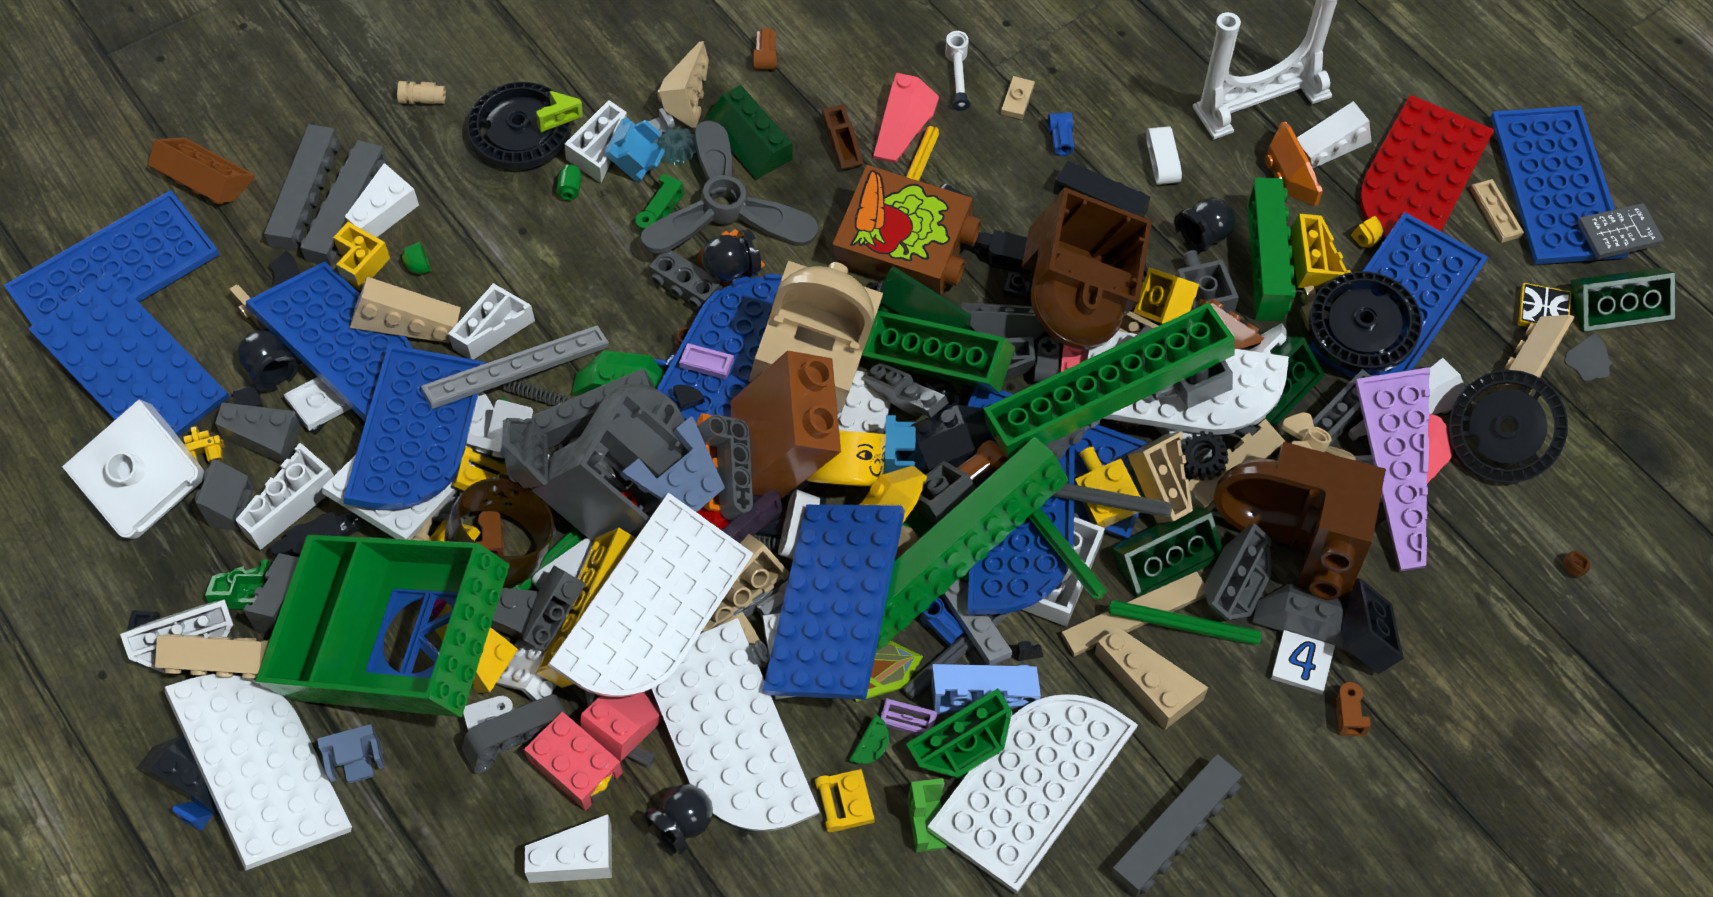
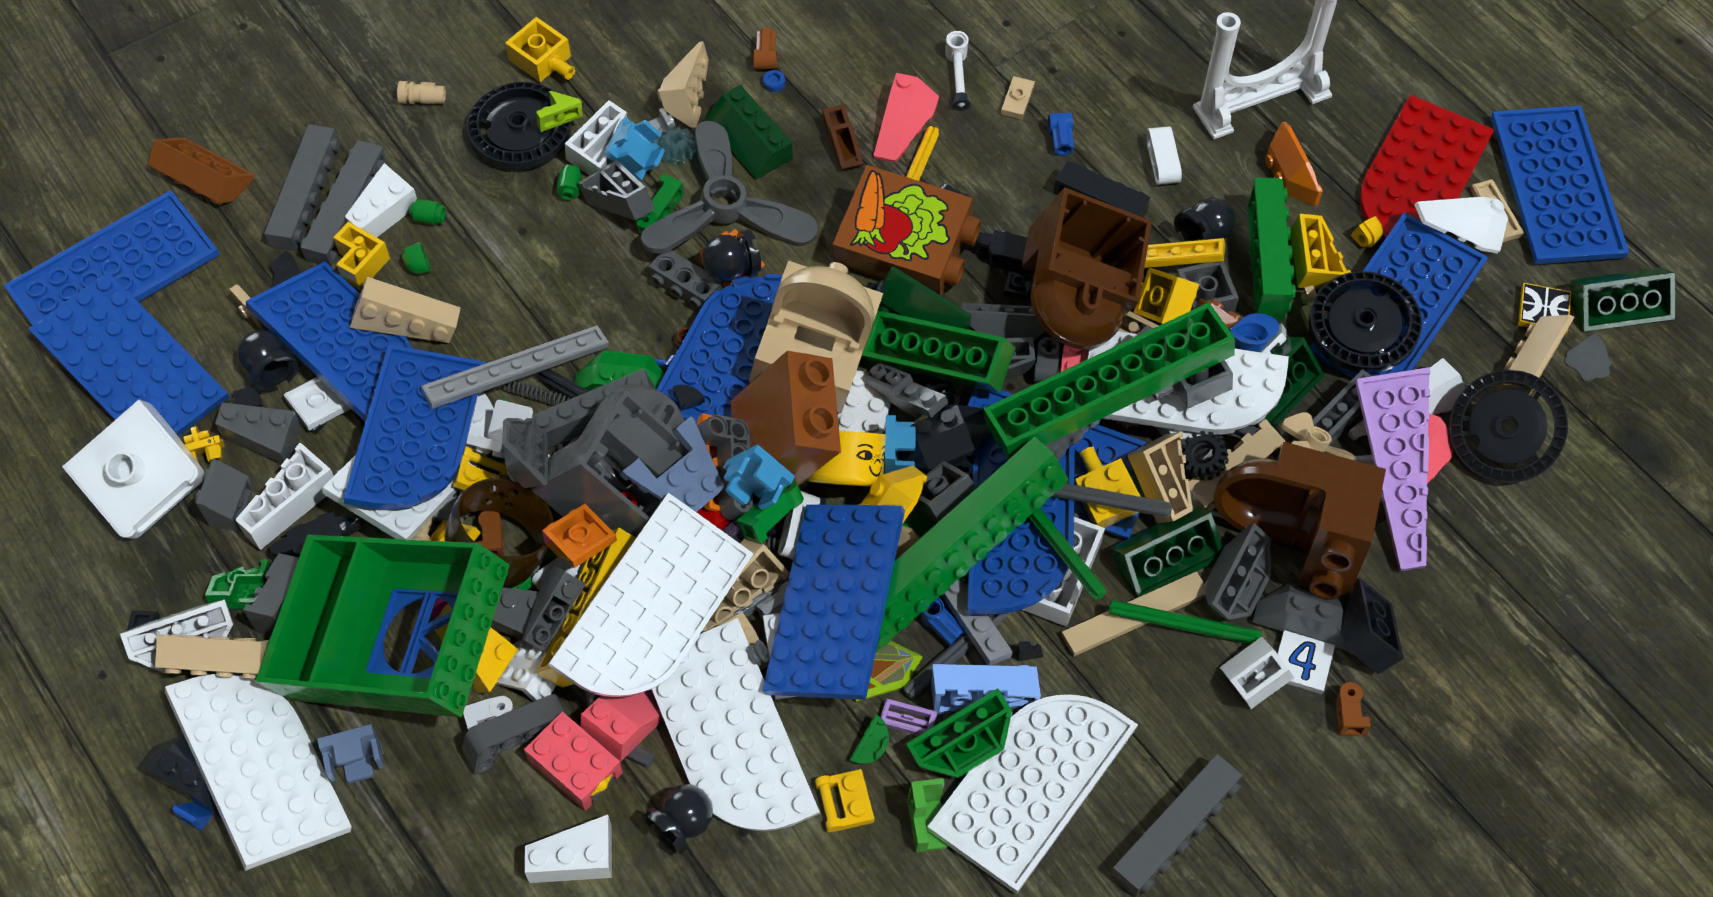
white wedge [448,283,535,360] -> none
lavender tile [679,343,734,379] -> none
dark orange piece [957,440,1008,484] -> none
tan wedge [1095,627,1208,730] -> none
white wedge [1297,101,1372,168] -> none
reddish brown tile [1563,551,1590,577] -> none
dark grey tile [1577,203,1664,259] -> none
none -> green brick [410,199,446,225]
none -> yellow brick [505,17,575,82]
none -> black axle [535,368,589,398]
none -> orange plate [542,504,617,568]
none -> dark grey wedge [578,160,655,221]
none -> dark azure panel [723,444,795,510]
none -> green leg [736,480,804,544]
none -> blue tile [763,70,785,92]
none -> yellow tile [1144,238,1225,268]
none -> white slope [1220,637,1294,709]
none -> blue piece [1230,313,1279,352]
none -> white wedge [1414,197,1508,253]

